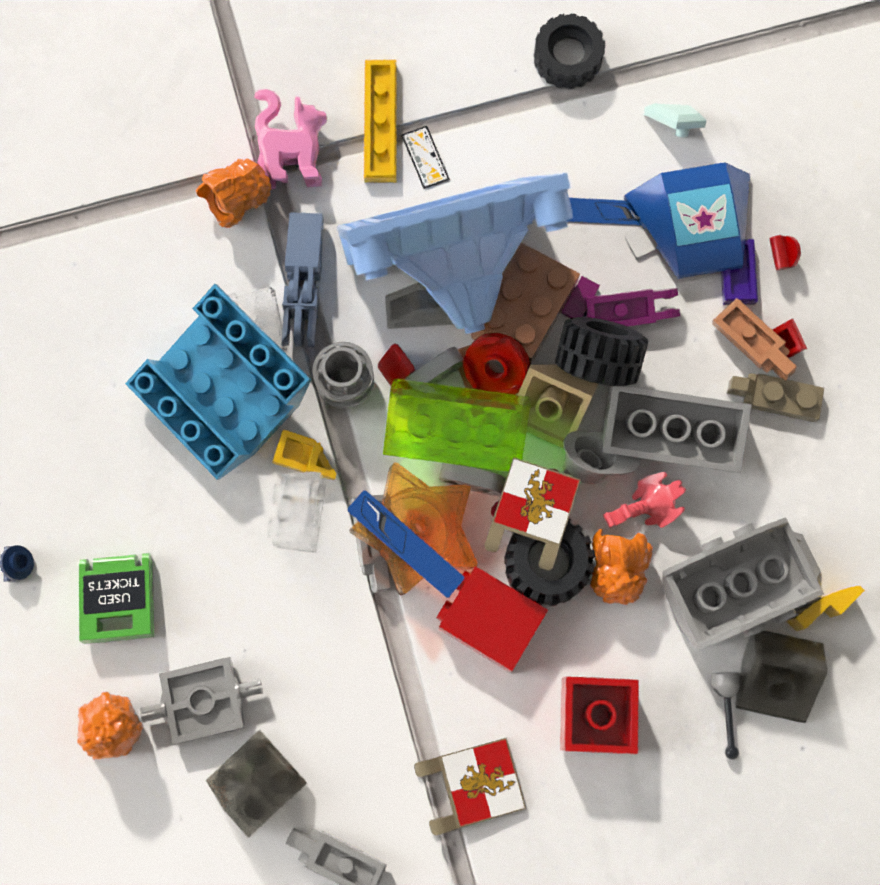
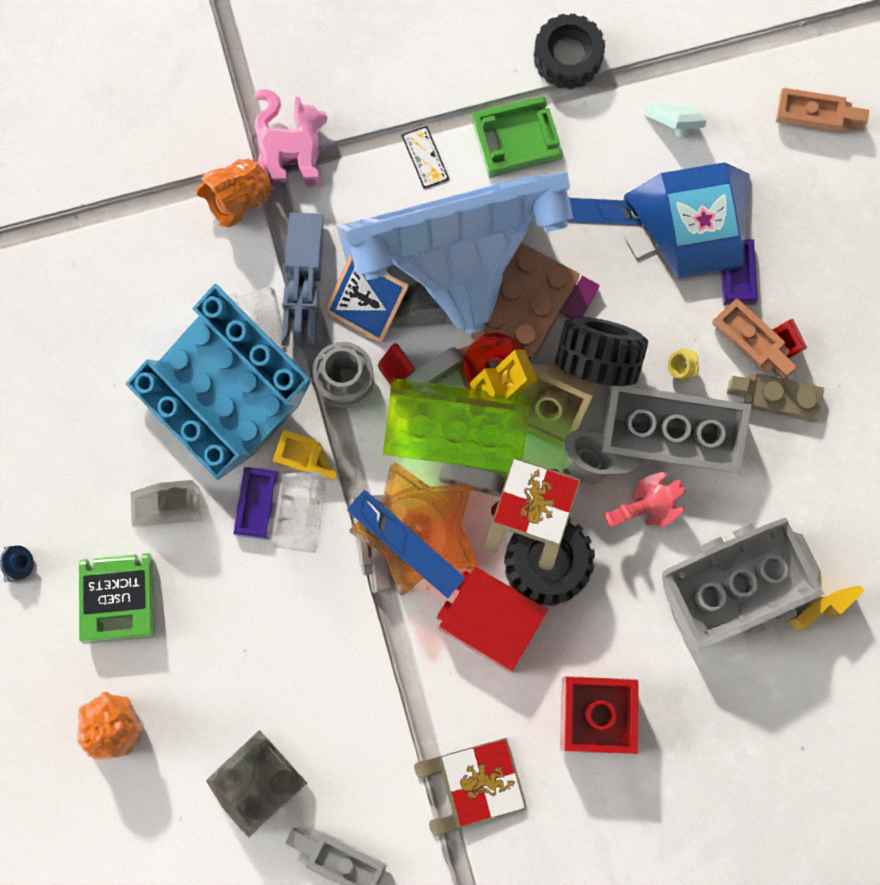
light grey plate [140,657,263,745] -> none
yellow tile [364,60,397,183] -> none
magenta hinge [585,288,680,327] -> none
orange hair [590,529,653,605] -> none
hinge [711,672,741,760] -> none
clear smoke slope [735,630,828,723] -> none
red plate [769,235,801,271] -> none
none -> clear smoke slope [130,480,202,527]
none -> dark purple tile [233,467,279,540]
none -> piece [324,253,410,343]
none -> yellow slope [469,350,538,398]
none -> bright green container [471,96,563,178]
none -> light yellow plate [668,348,699,382]
none -> nougat hinge [775,88,869,132]

